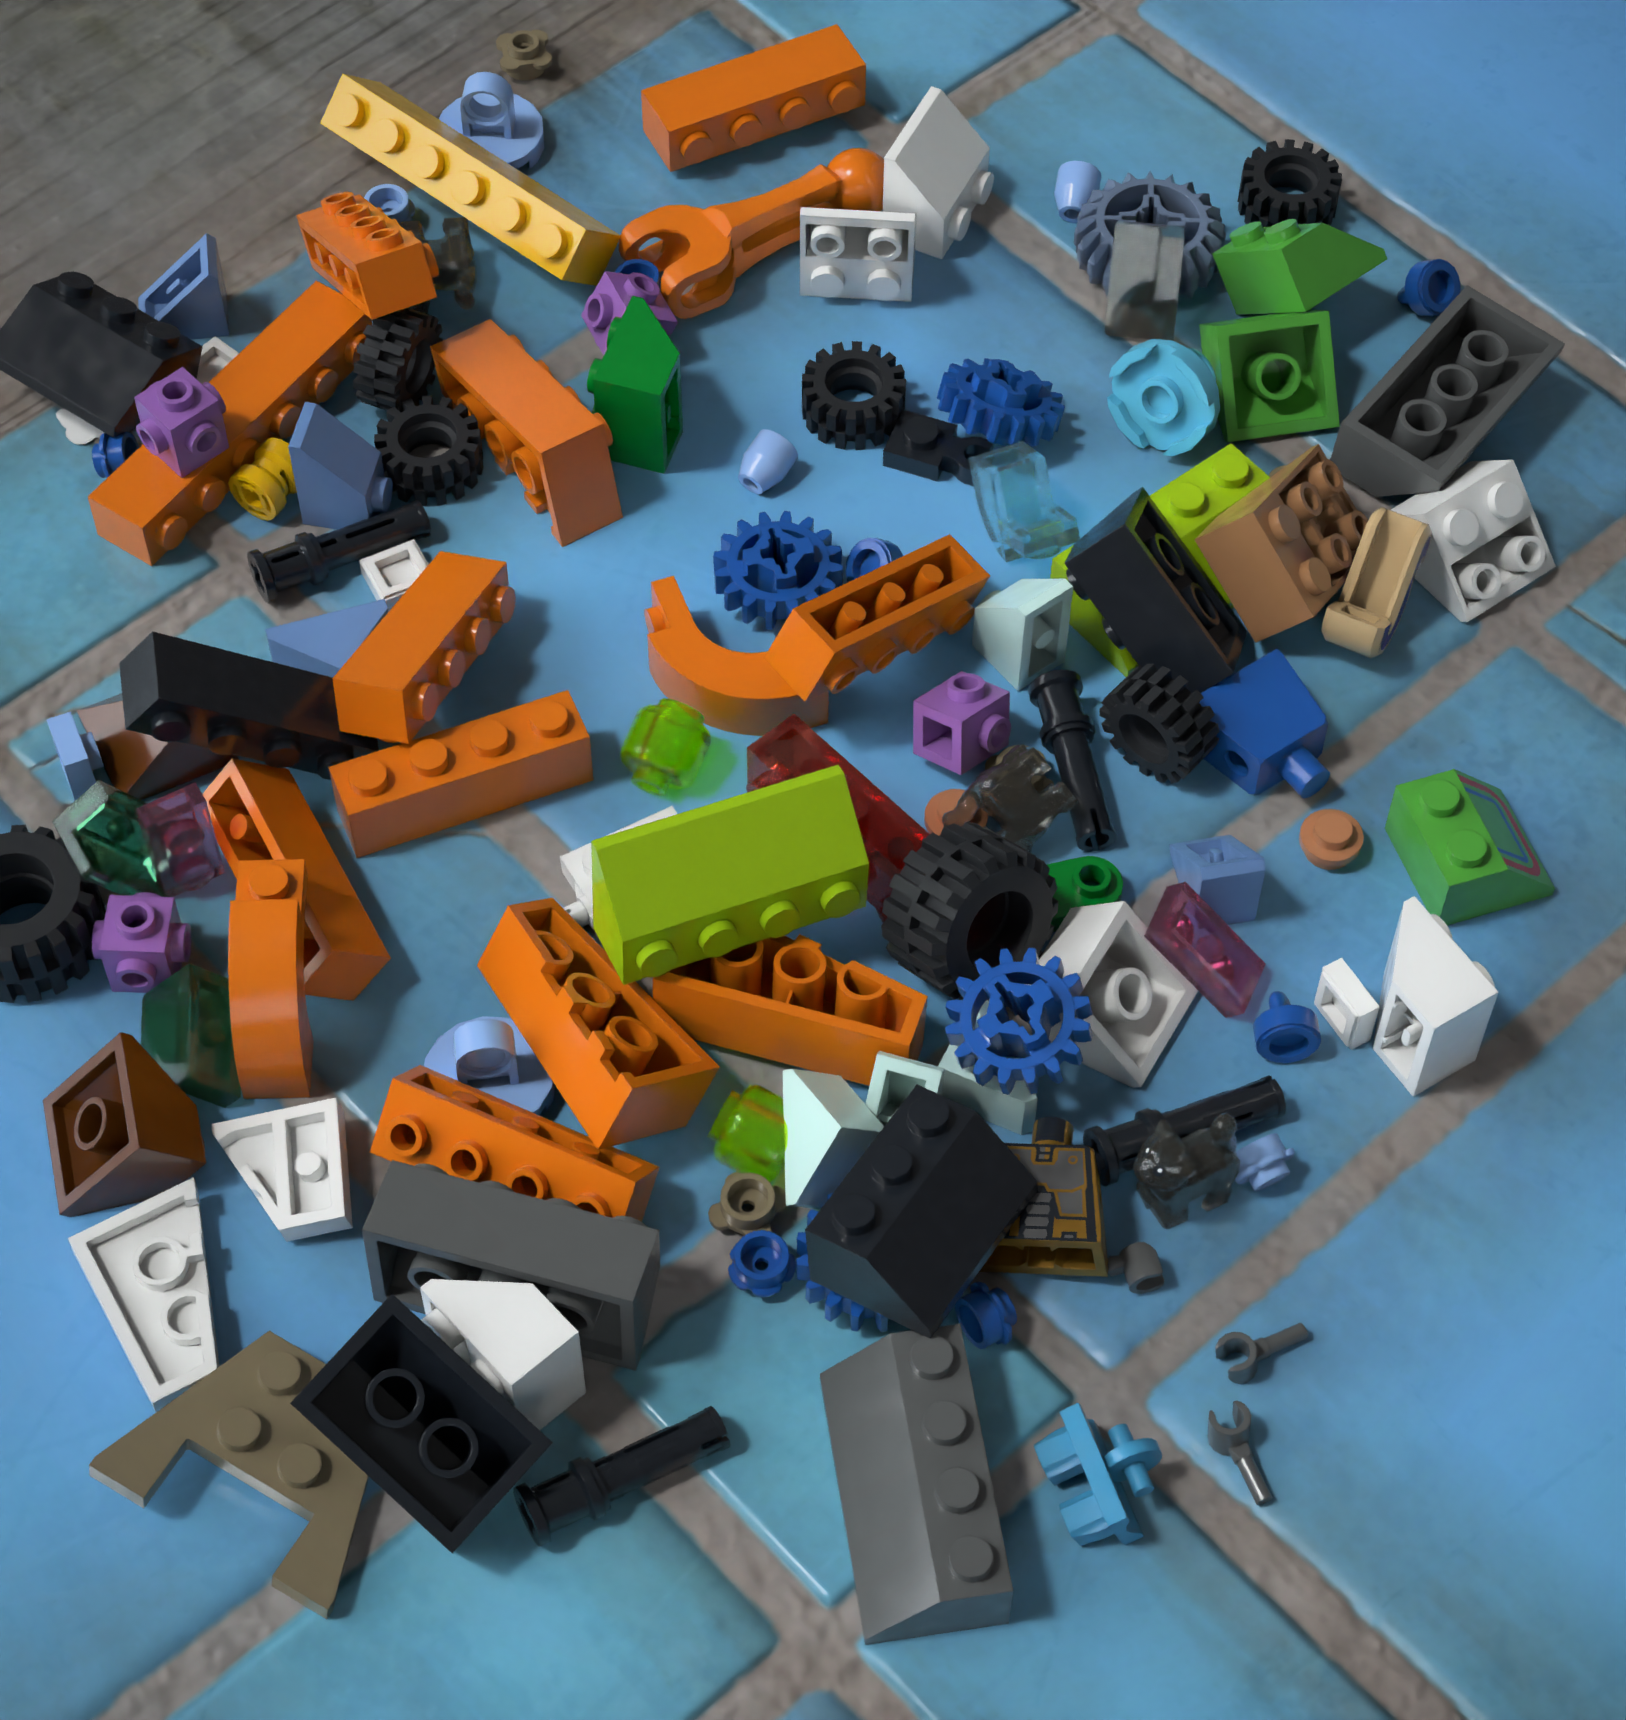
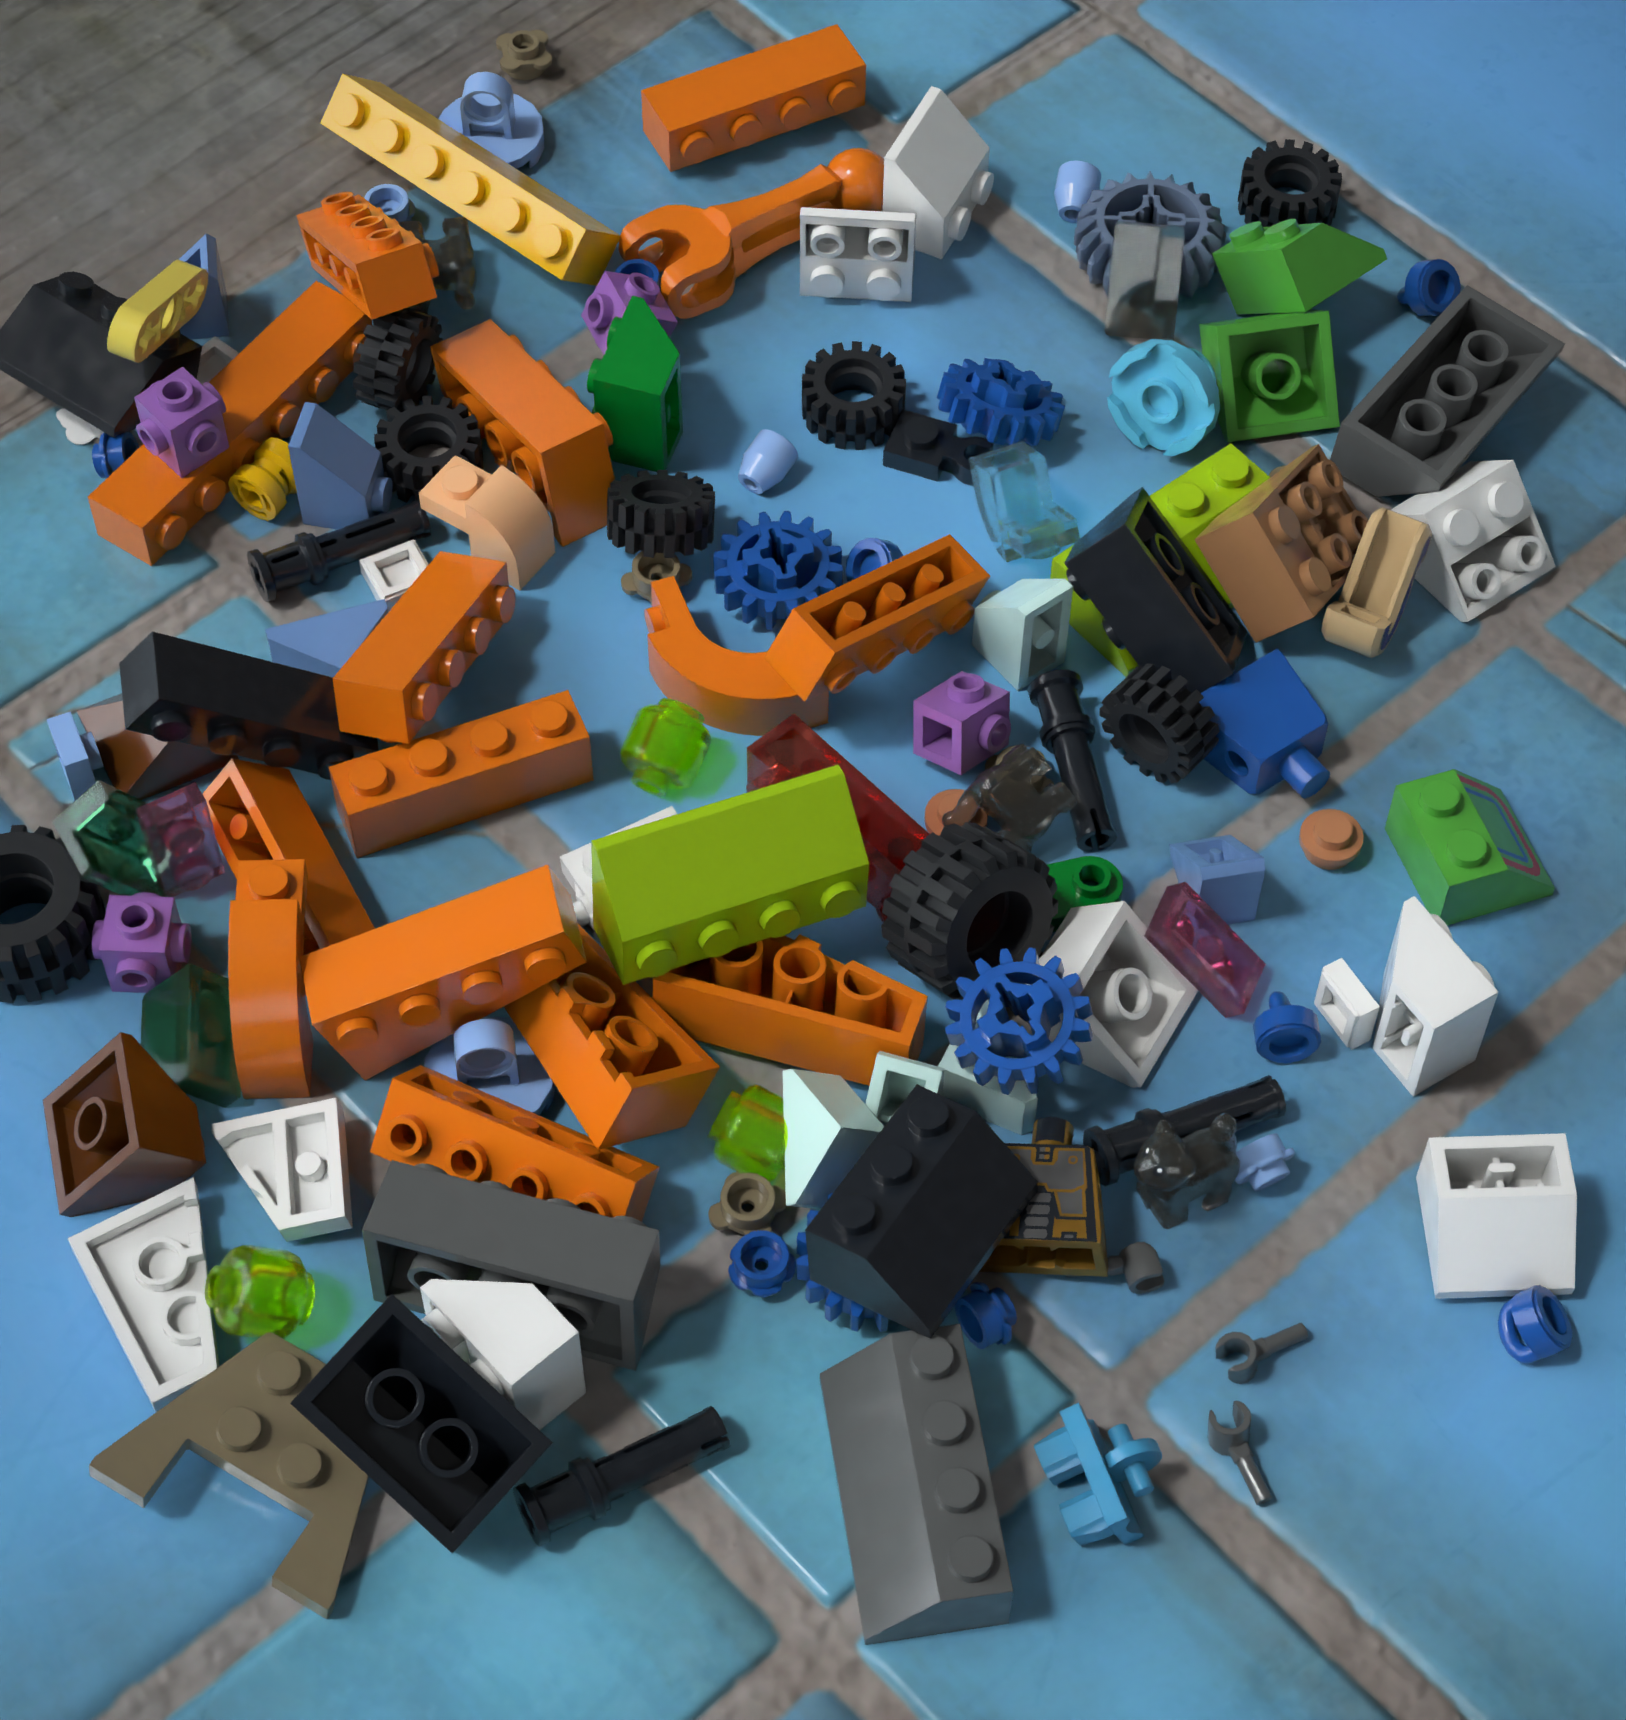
none -> light yellow beam [107,259,208,363]
none -> clear neon green head [205,1245,315,1339]
none -> orange wedge [299,864,587,1081]
none -> light nougat brick [419,455,555,591]
none -> black tyre [607,470,715,558]
none -> dark tan plate [621,551,692,606]
none -> white slope [1416,1133,1577,1299]
none -> blue tile [1498,1285,1572,1363]

